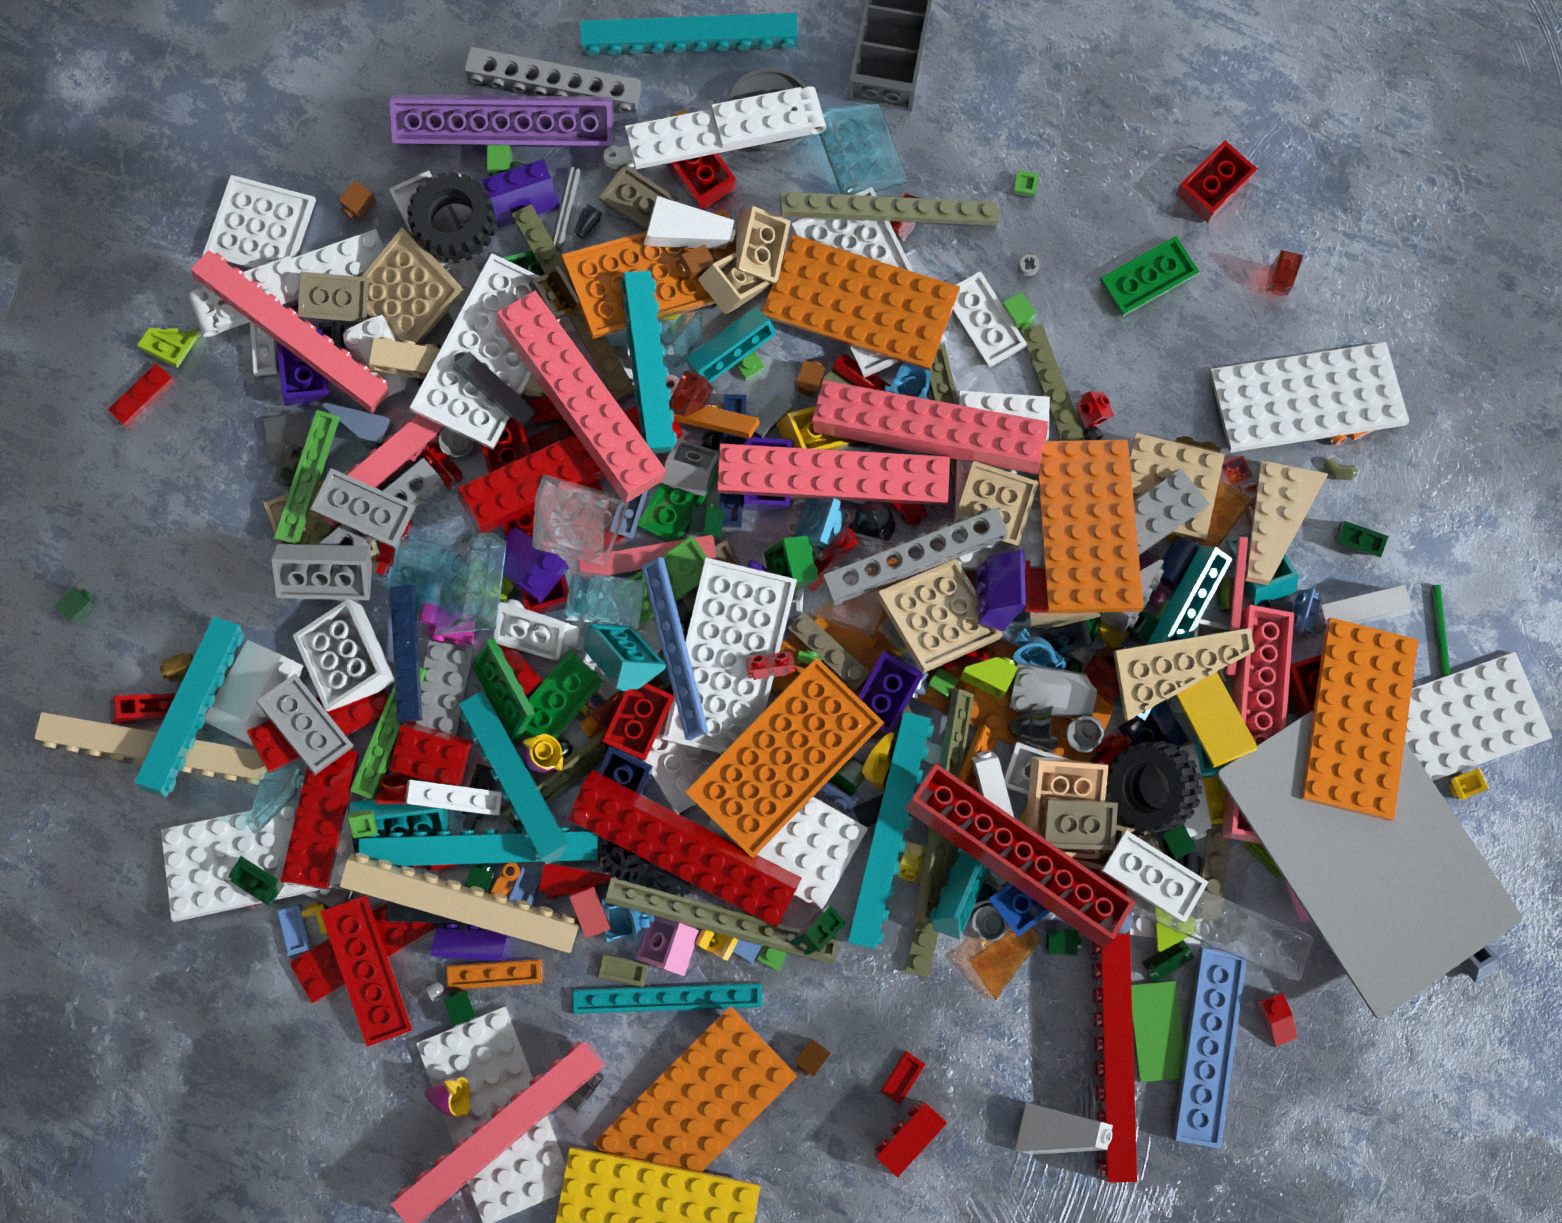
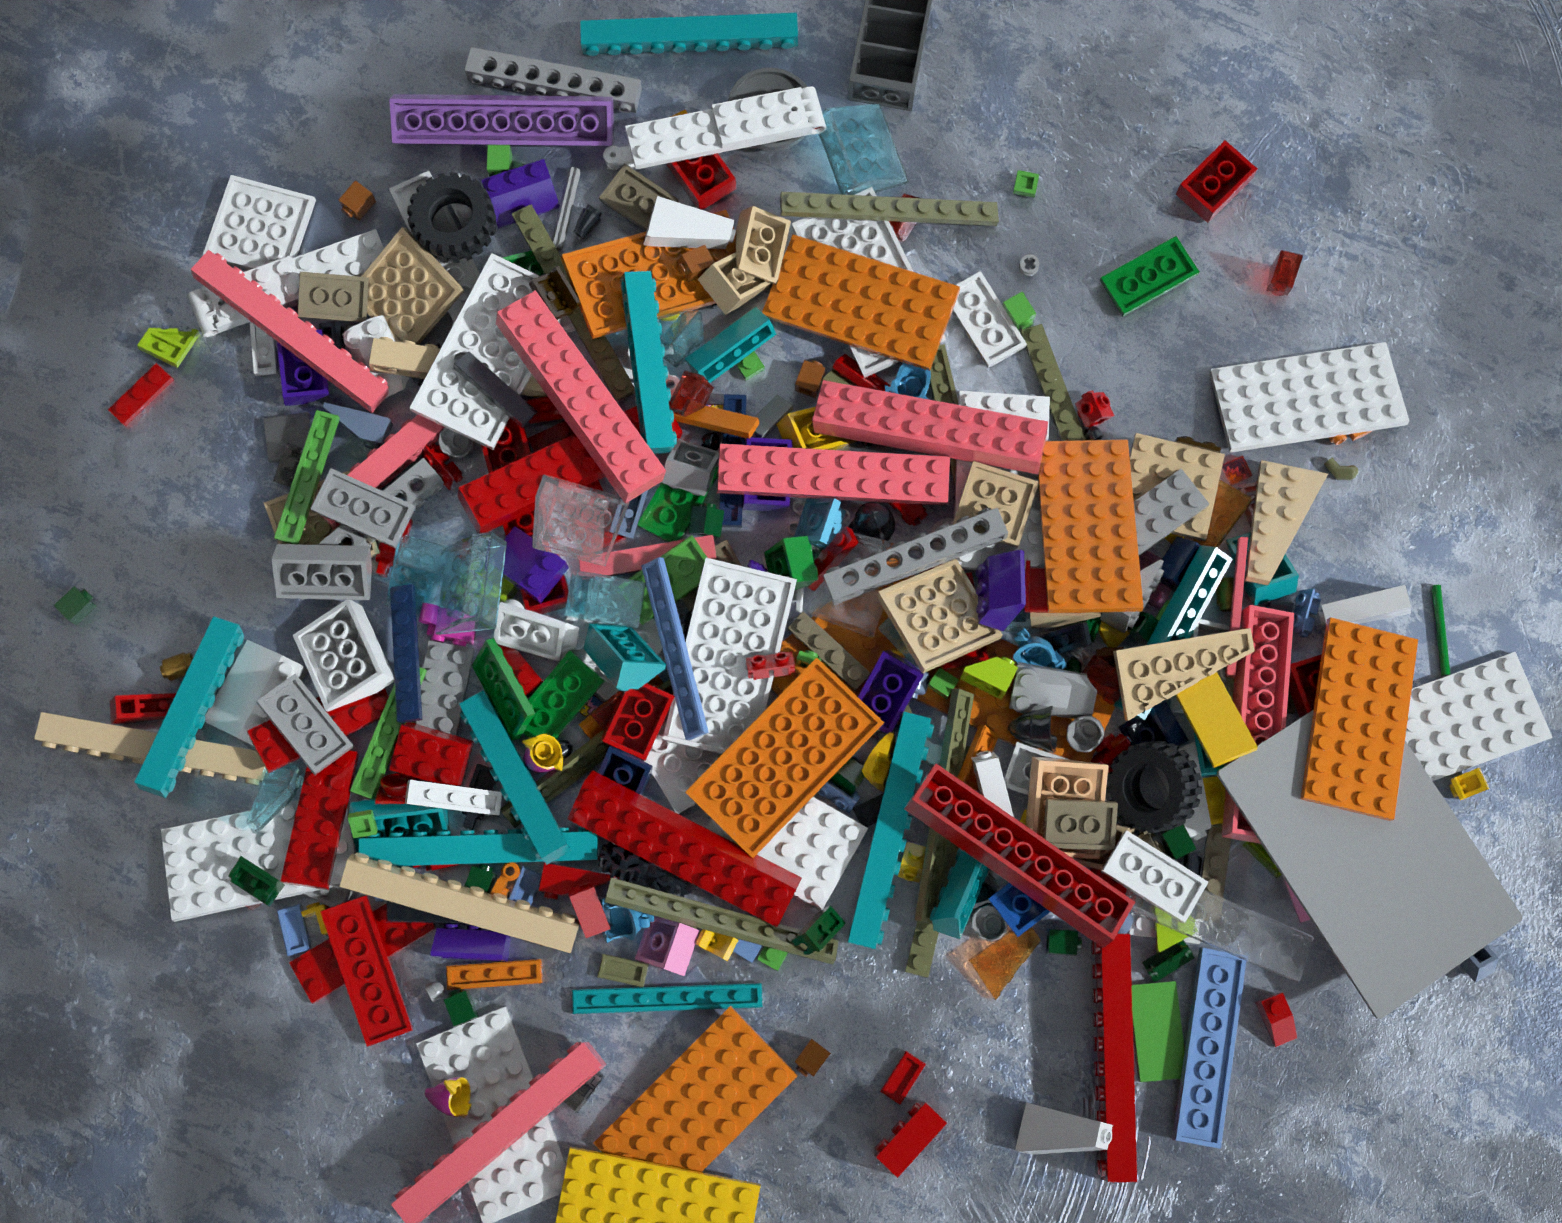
dark green hinge [1335,521,1389,558] -> none

